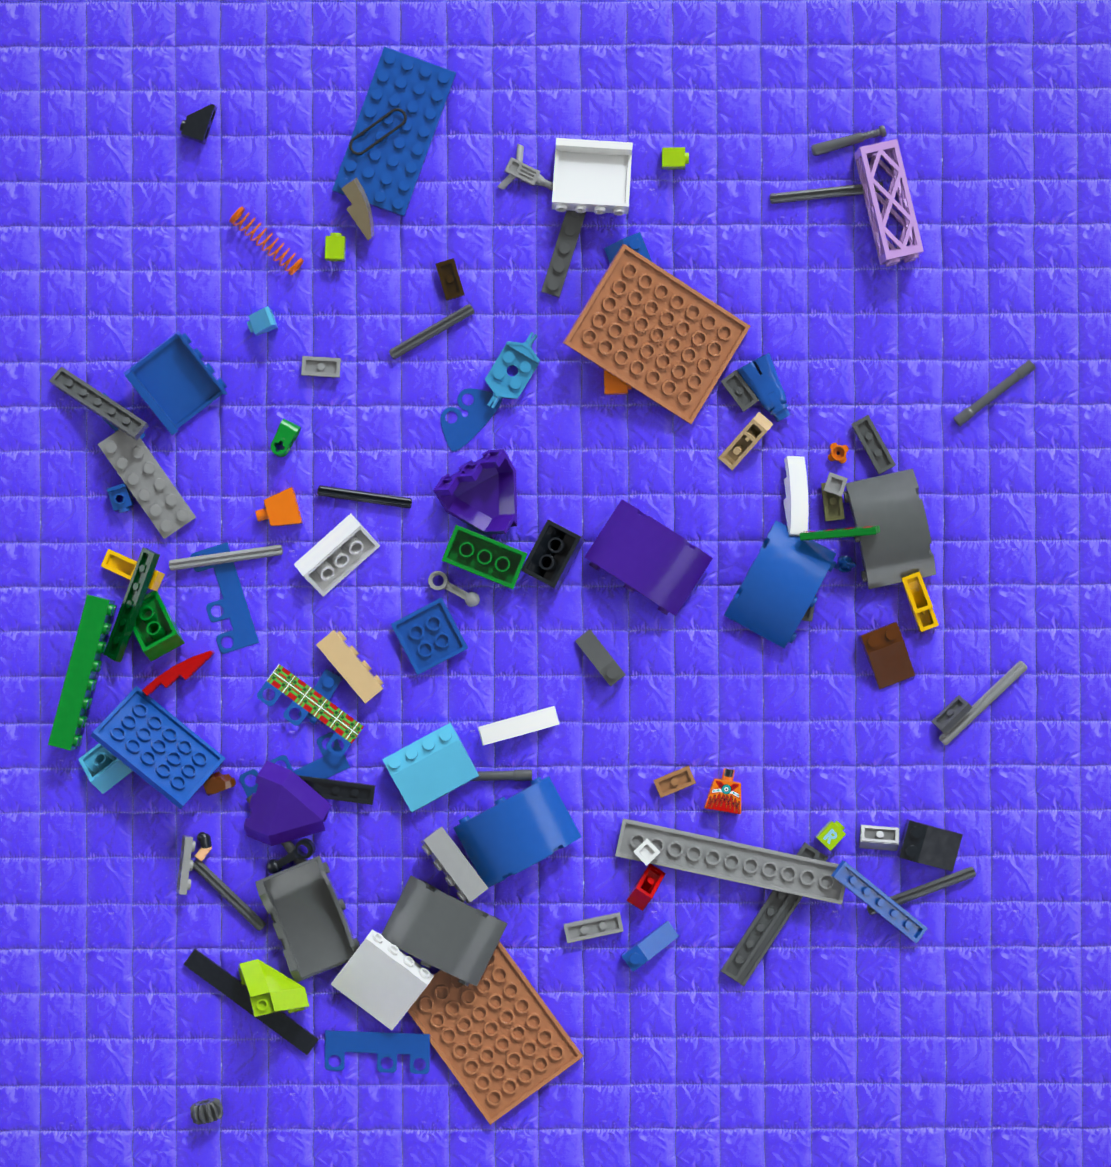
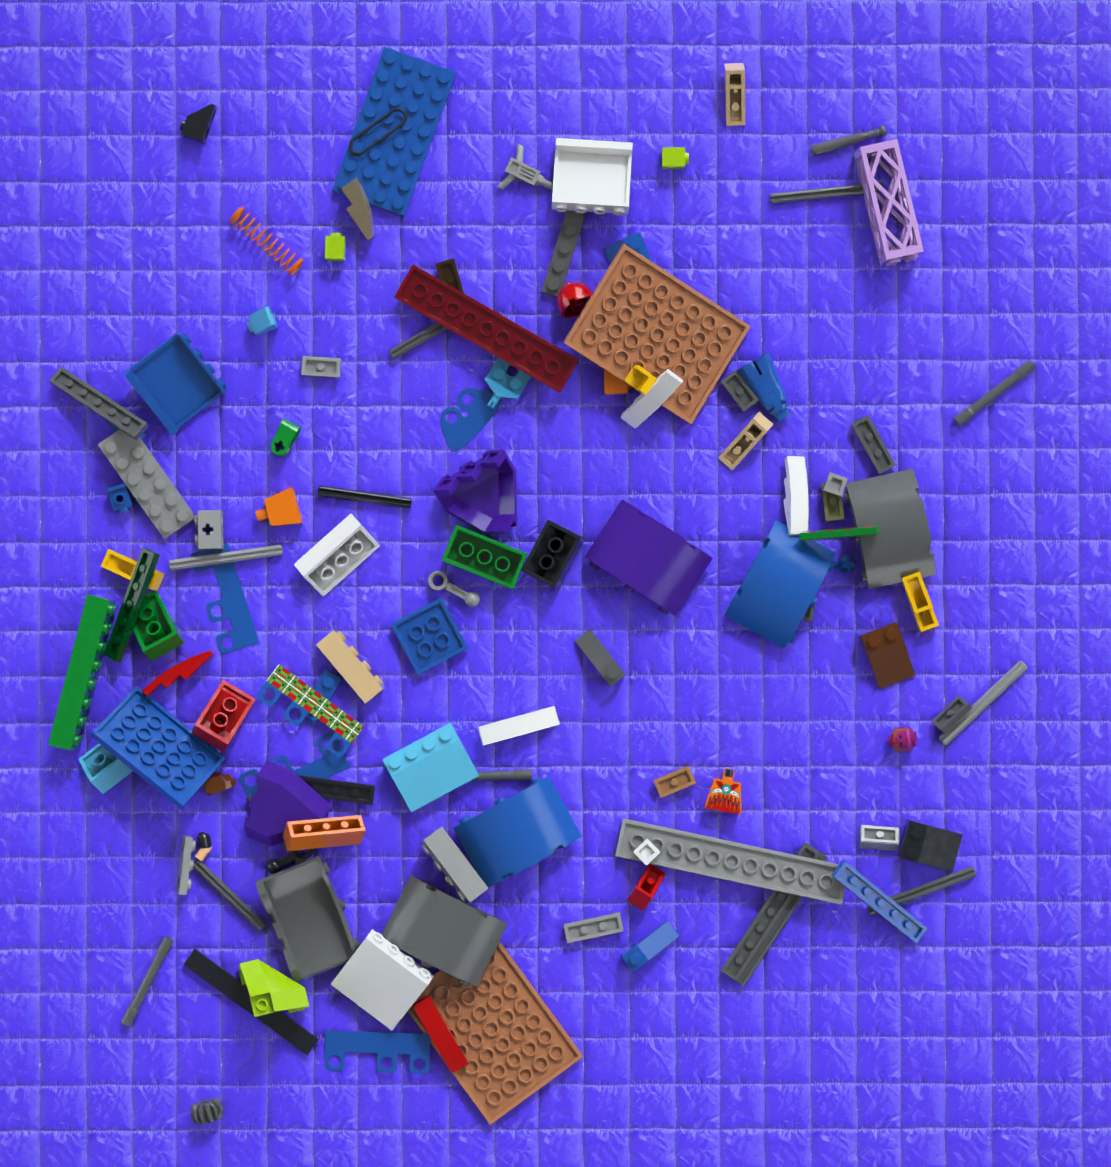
lime brick [815,820,846,851] -> none
orange plate [828,443,849,464] -> none
none -> dark grey piece [121,936,174,1027]
none -> red slope [191,680,256,752]
none -> light grey brick [195,510,224,550]
none -> orange brick [283,815,366,851]
none -> dark red plate [394,264,579,393]
none -> red slope [413,995,469,1073]
none -> red cylinder [556,282,593,318]
none -> white slope [620,369,683,429]
none -> yellow panel [624,365,657,394]
none -> tan slope [724,63,745,126]
none -> magenta head [888,727,917,752]

